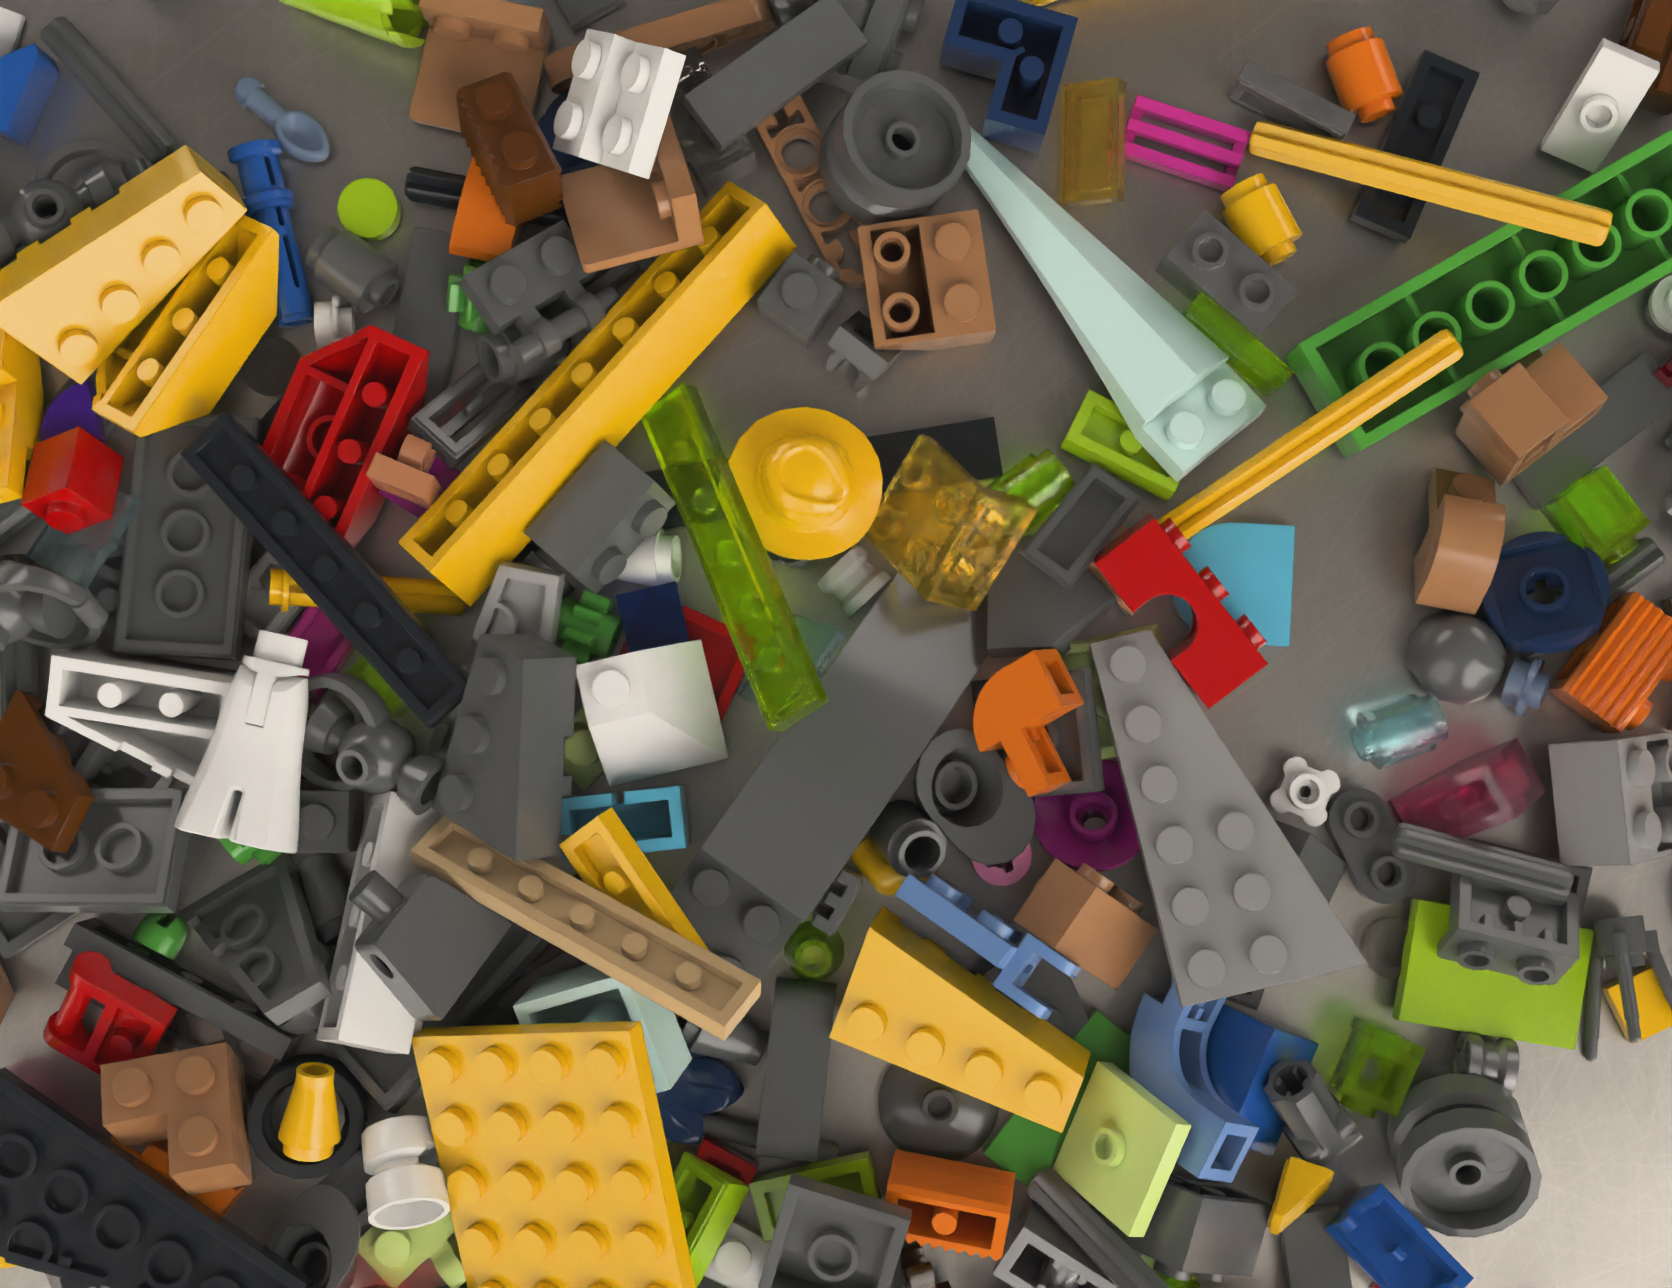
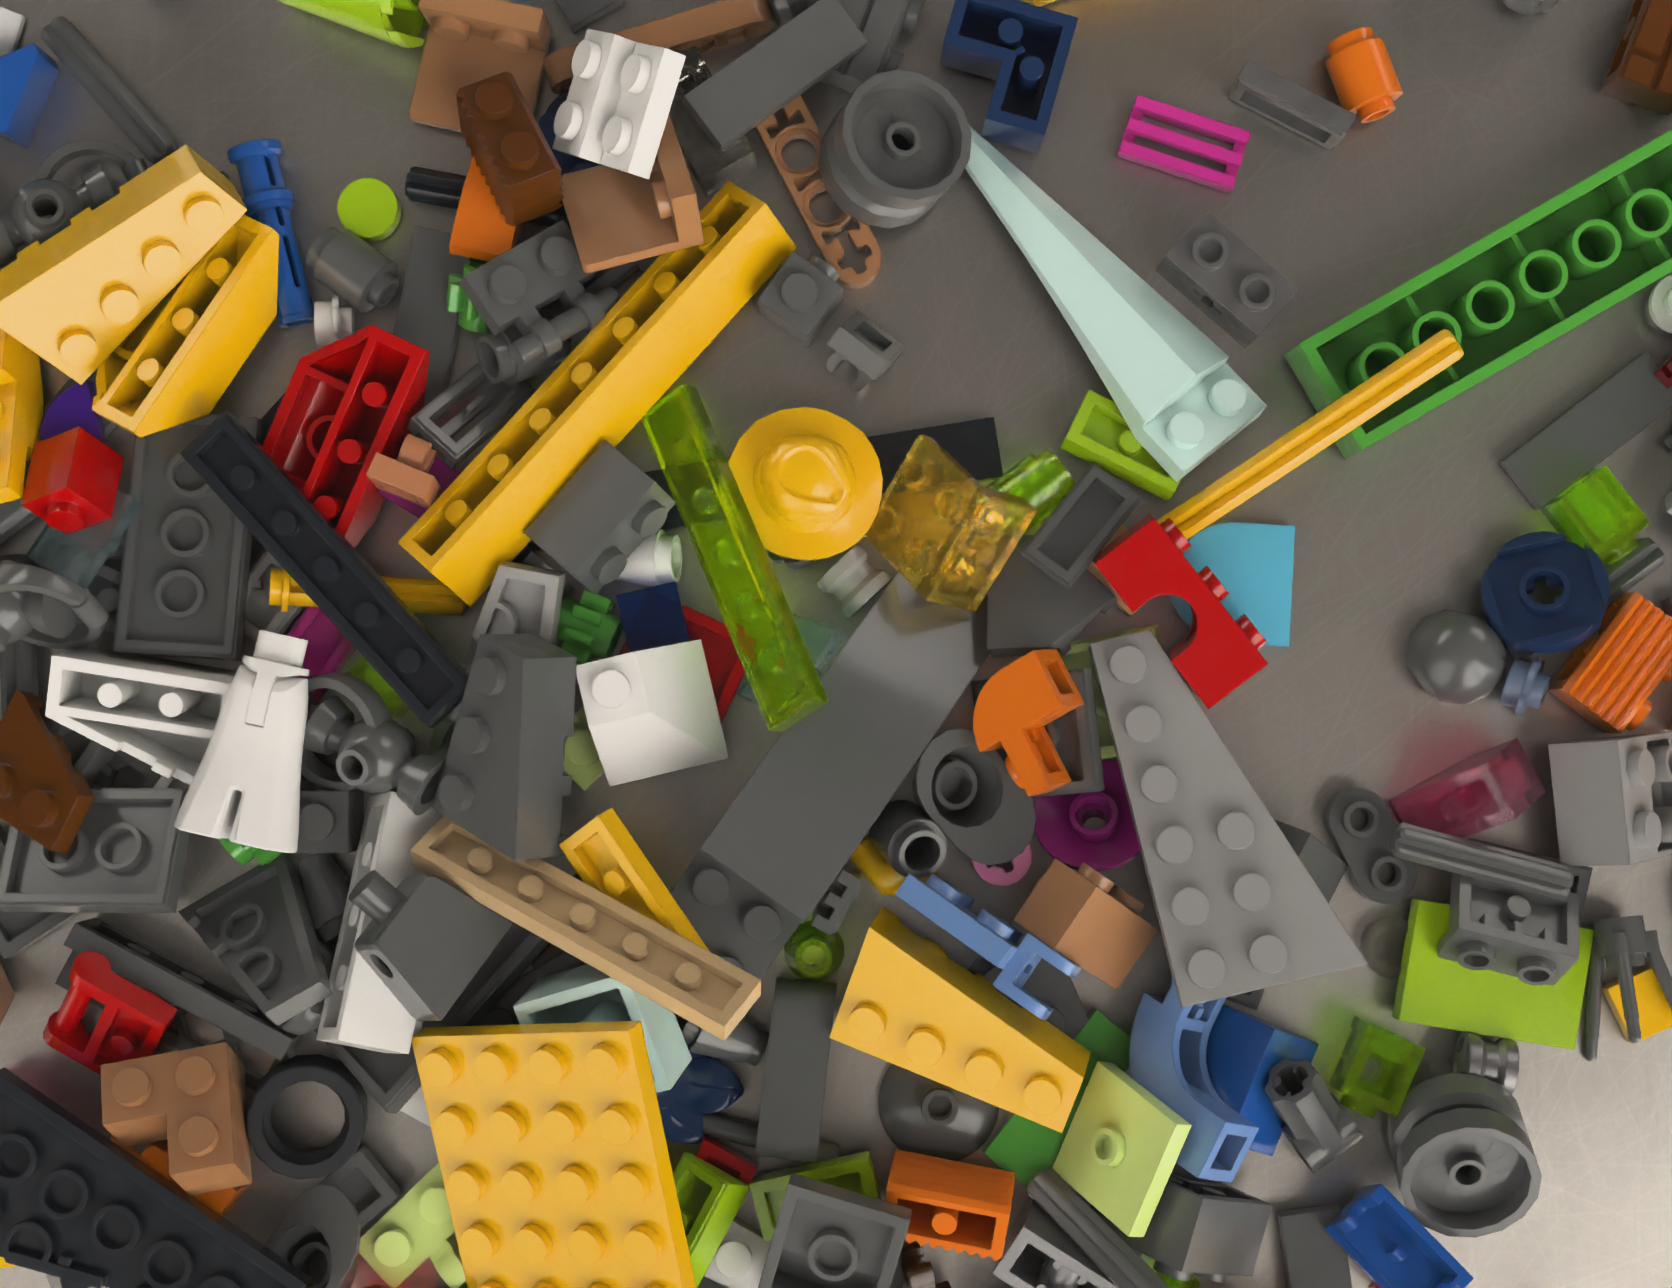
bright green hinge [131,913,187,960] -> none
sand blue piece [233,77,330,162] -> none
clear smoke tile [242,336,303,399] -> none
yellow cone [278,1062,341,1162] -> none
white wheel [361,1115,450,1230] -> none
medium azure piece [561,784,691,861] -> none
medium nougat slope [857,209,997,351] -> none
clear yellow tile [1060,77,1127,207] -> none
clear neon green tile [1182,292,1294,396] -> none
yellow brick [1220,173,1303,267] -> none
yellow axle [1249,120,1613,247] -> none
yellow slope [1267,1156,1334,1235] -> none
white plate [1269,757,1340,827] -> none
black plate [1350,50,1480,243] -> none
clear light blue brick [1350,693,1448,770] -> none
medium nougat brick [1414,468,1506,615] -> none
medium nougat brick [1455,342,1609,487] -> none
white plate [1541,38,1660,173] -> none

